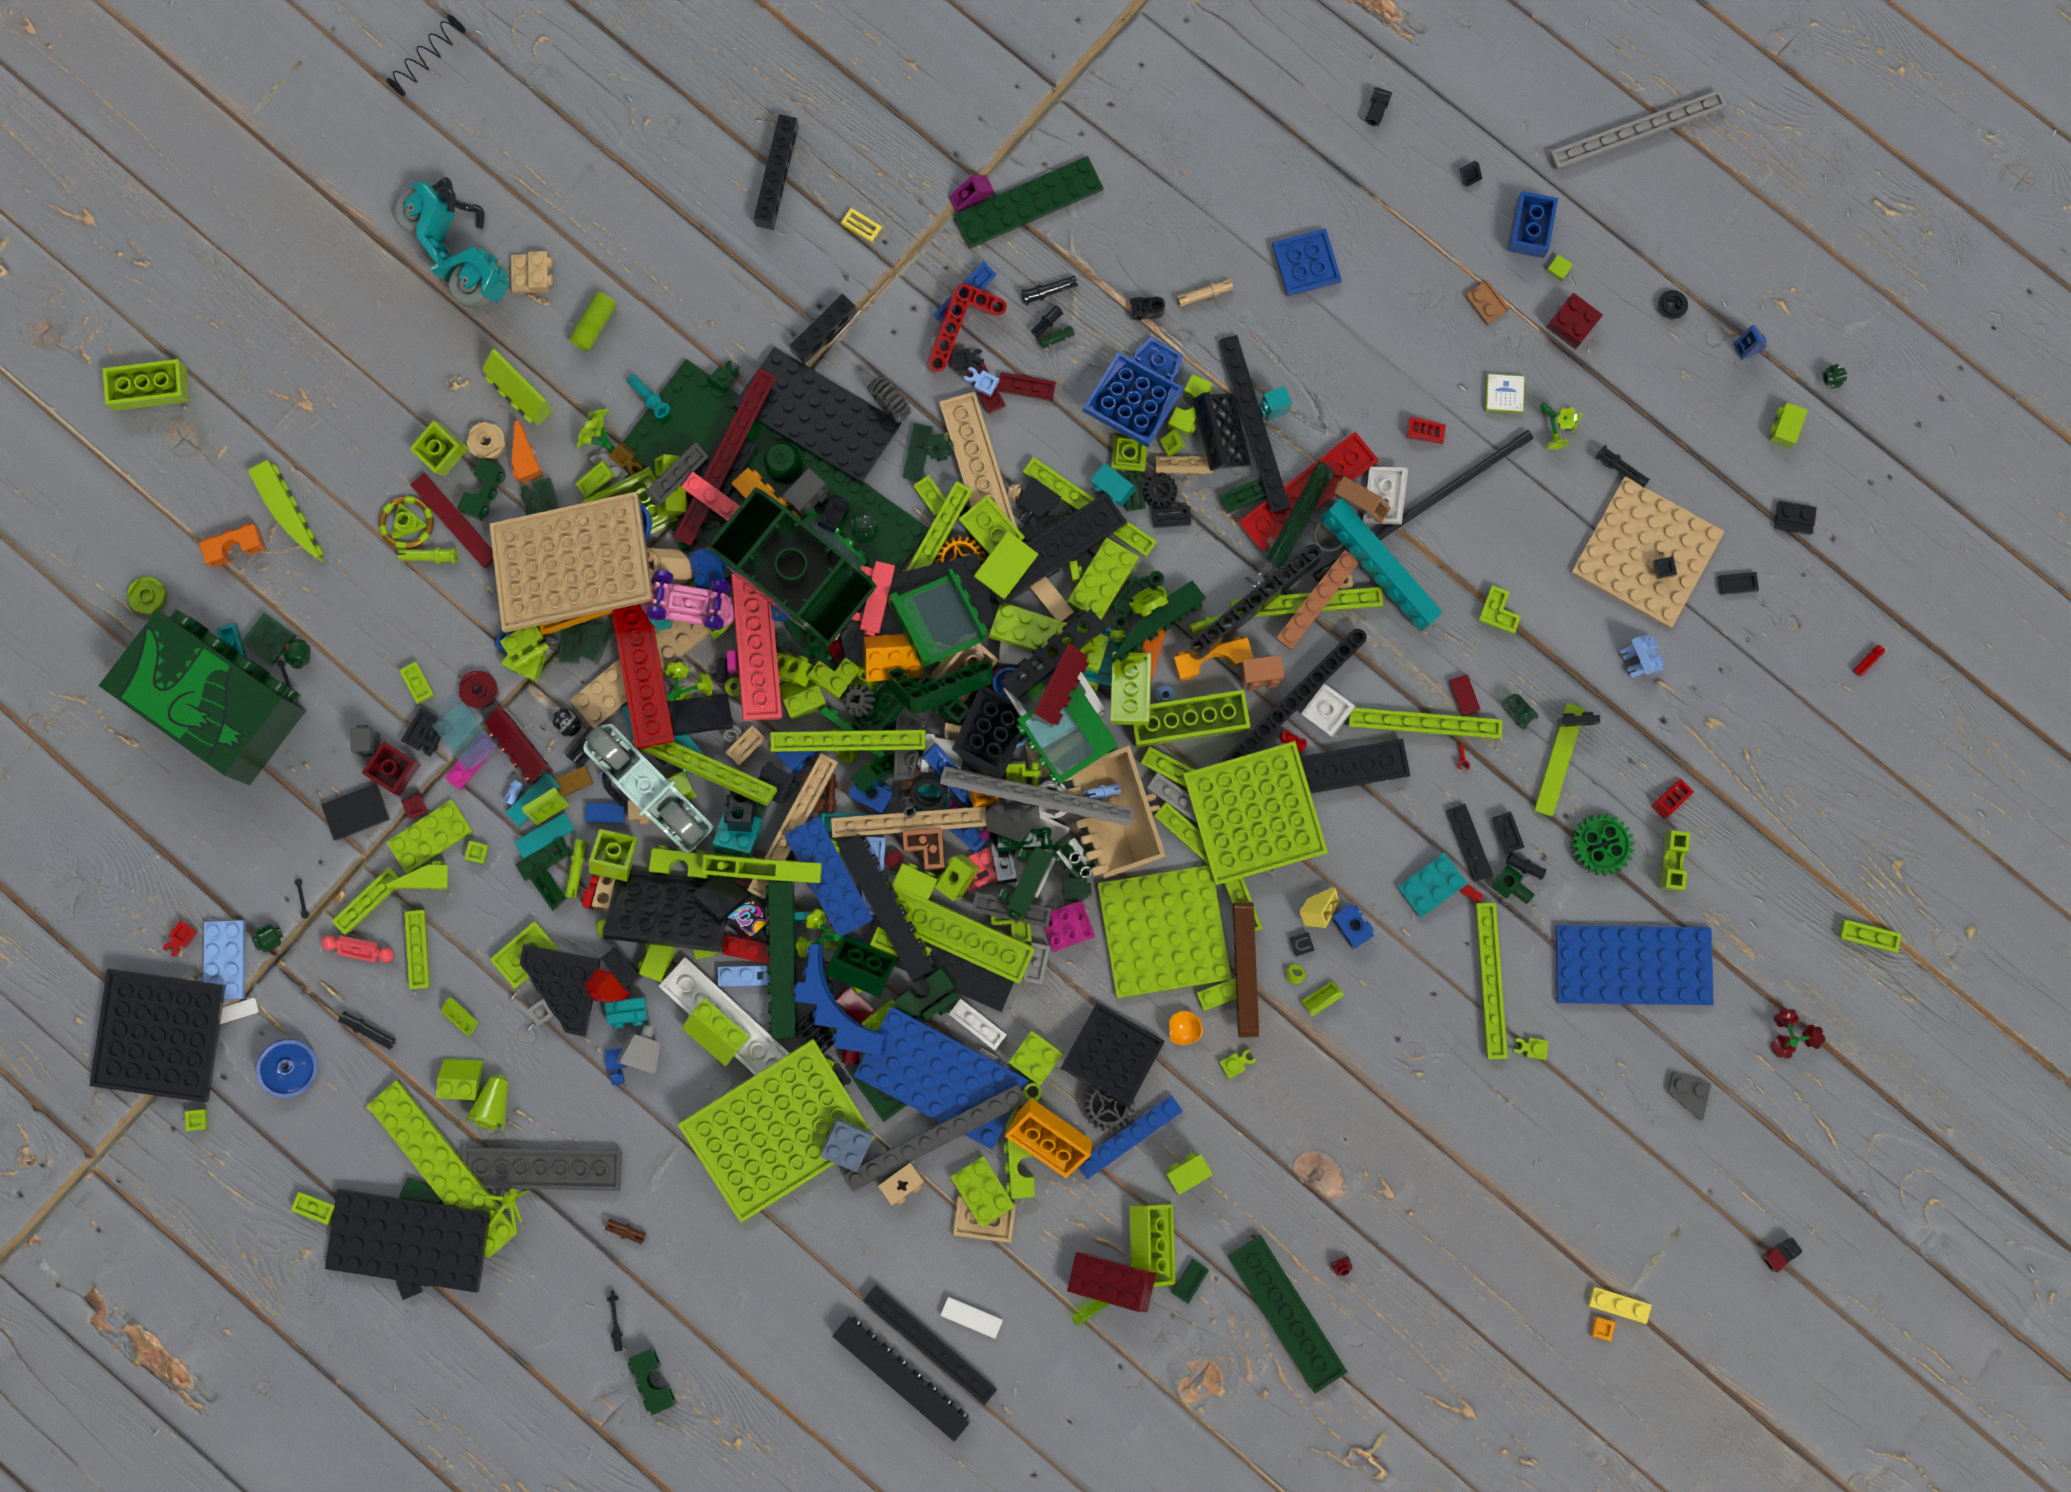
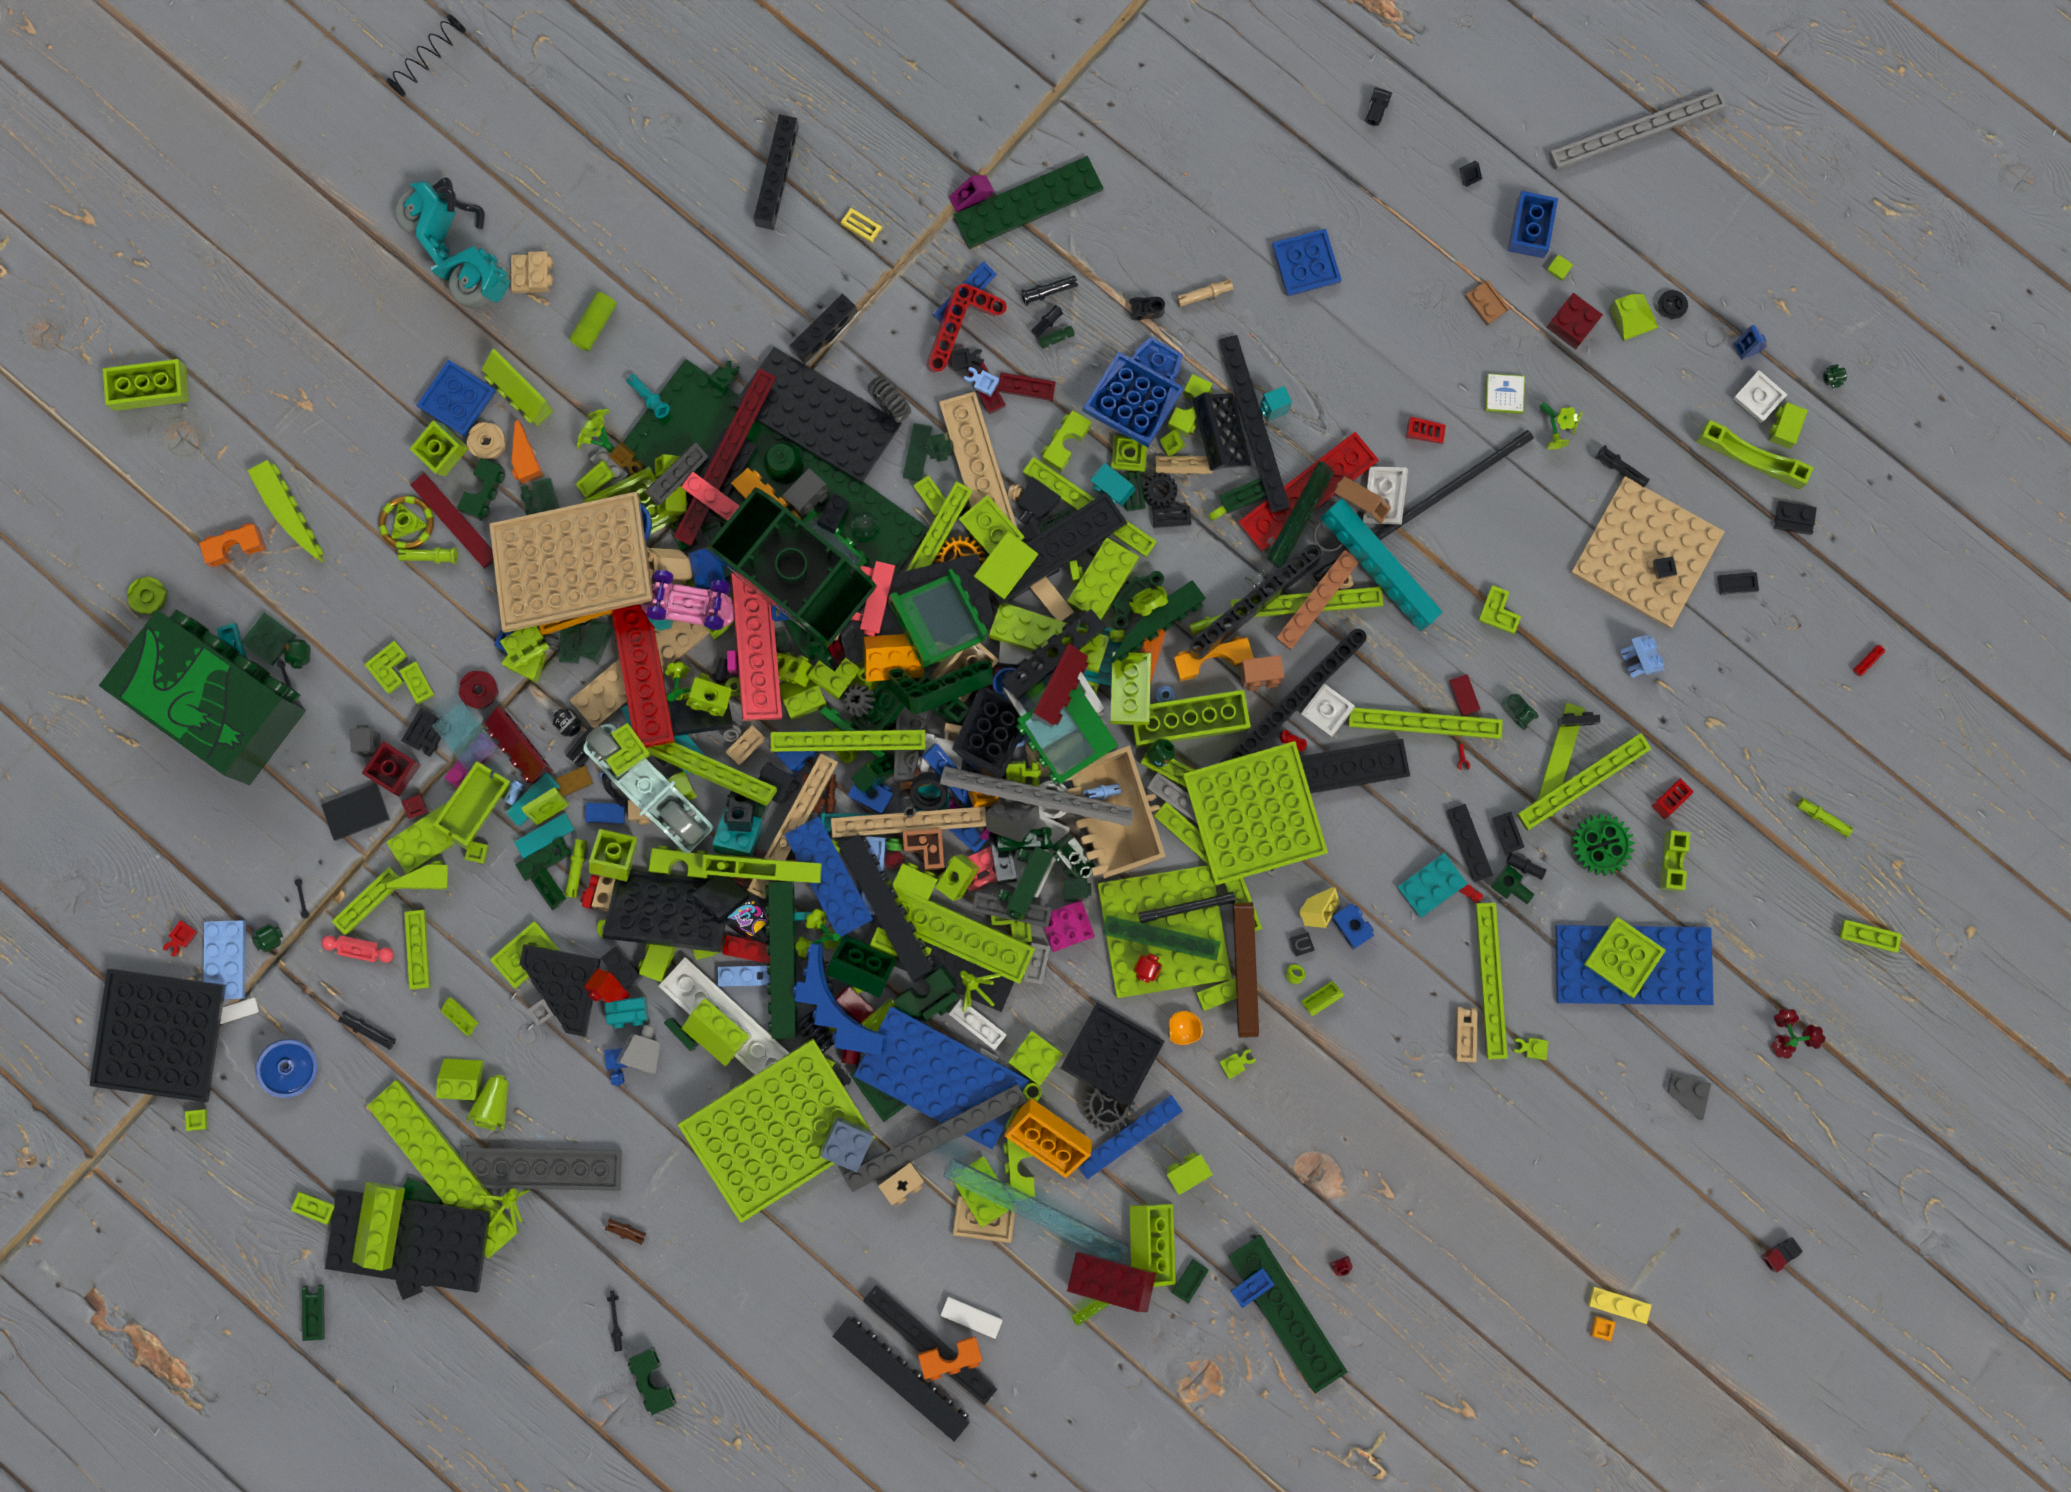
none -> dark green hinge [302,1284,325,1341]
none -> lime slope [352,1181,405,1271]
none -> lime plate [364,641,408,695]
none -> blue plate [416,360,497,437]
none -> lime piece [433,761,510,850]
none -> lime plate [606,723,650,777]
none -> dark green tile [664,1018,699,1051]
none -> lime brick [686,677,732,716]
none -> bright green plate [885,837,904,851]
none -> orange arch [918,1335,983,1381]
none -> clear light blue plate [943,1158,1128,1262]
none -> lime plant [960,970,1001,1012]
none -> lime arch [1041,410,1092,473]
none -> clear green plate [1102,916,1221,961]
none -> red head [1134,953,1162,983]
none -> black piece [1138,891,1236,924]
none -> dark green head [1146,739,1175,767]
none -> lime tile [1207,506,1226,521]
none -> blue plate [1230,1268,1274,1308]
none -> tan plate [1456,1007,1477,1062]
none -> lime plate [1516,733,1651,831]
none -> lime plate [1583,917,1666,998]
none -> lime slope [1609,294,1658,341]
none -> lime arch [1696,420,1814,490]
none -> white plate [1733,370,1788,423]
none -> lime pin [1796,797,1853,838]

